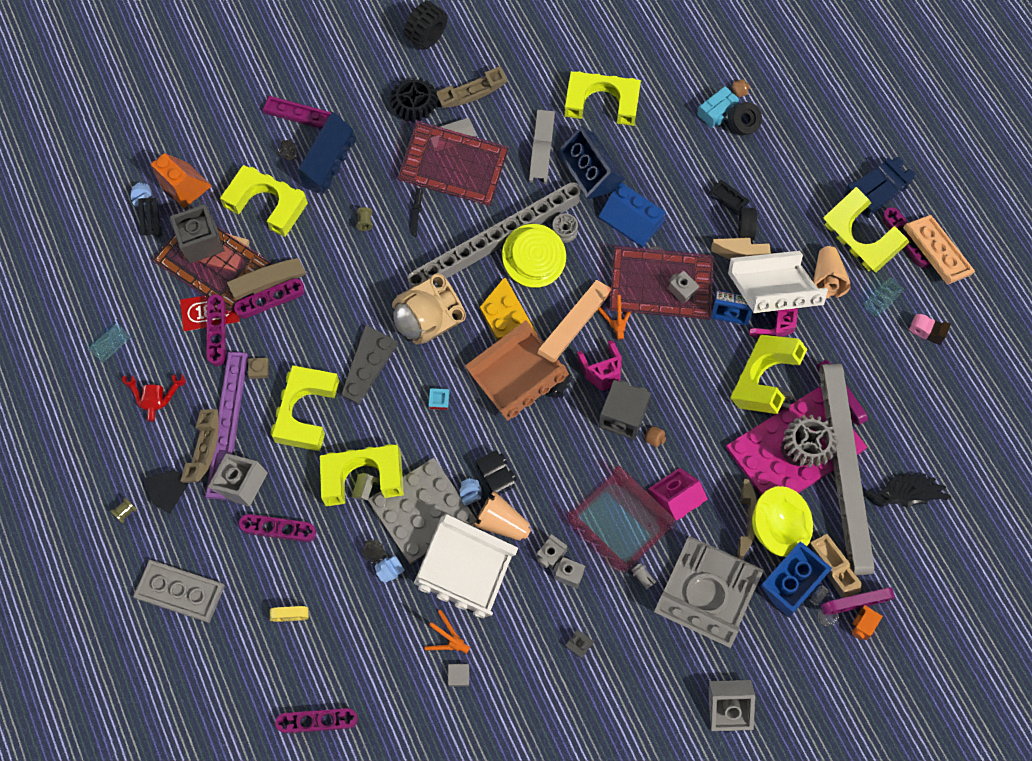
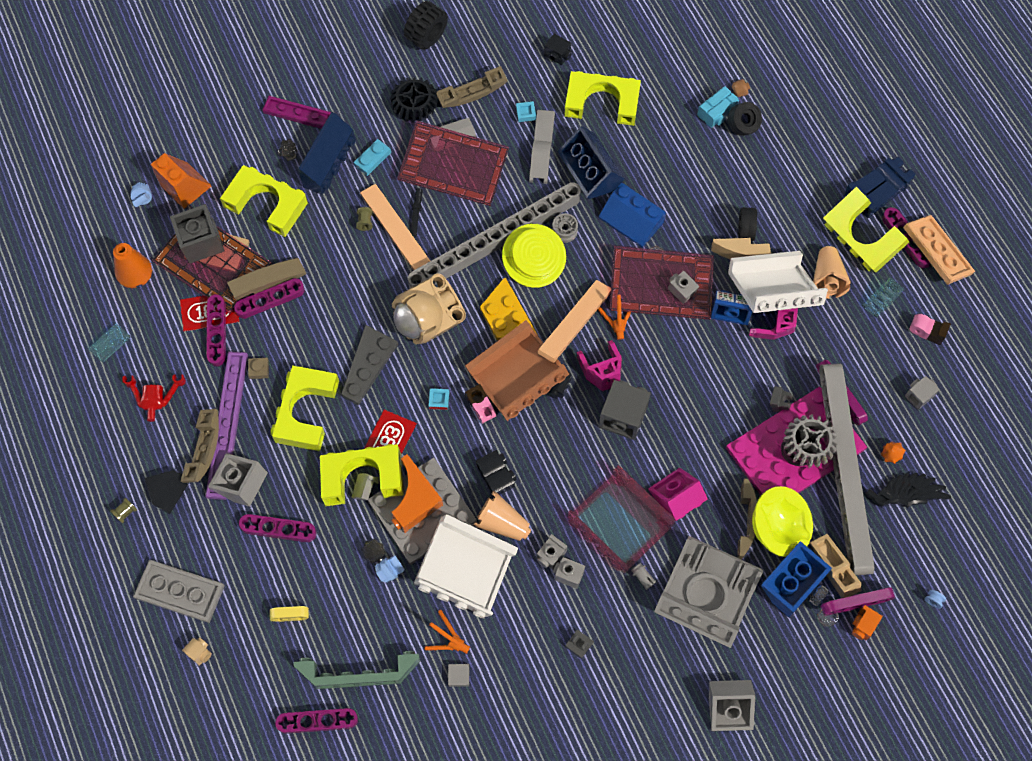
black tile [138,198,161,236] -> none
light blue piece [459,478,482,506] -> none
medium nougat piece [645,426,666,447] -> none
black plate [709,179,750,215] -> none
neon yellow arch [731,335,807,414] -> none
none -> orange cone [113,243,153,288]
none -> tan plate [182,637,212,666]
none -> sand green slope [294,651,420,689]
none -> medium azure plate [353,139,391,176]
none -> light nougat tile [360,184,430,271]
none -> red sticker [364,409,417,454]
none -> orange arch [391,454,443,533]
none -> leg [465,384,496,424]
none -> medium azure plate [516,101,536,122]
none -> black brick [544,33,572,65]
none -> orange piece [881,441,906,464]
none -> light grey brick [905,376,940,410]
none -> light blue bush [925,590,946,609]

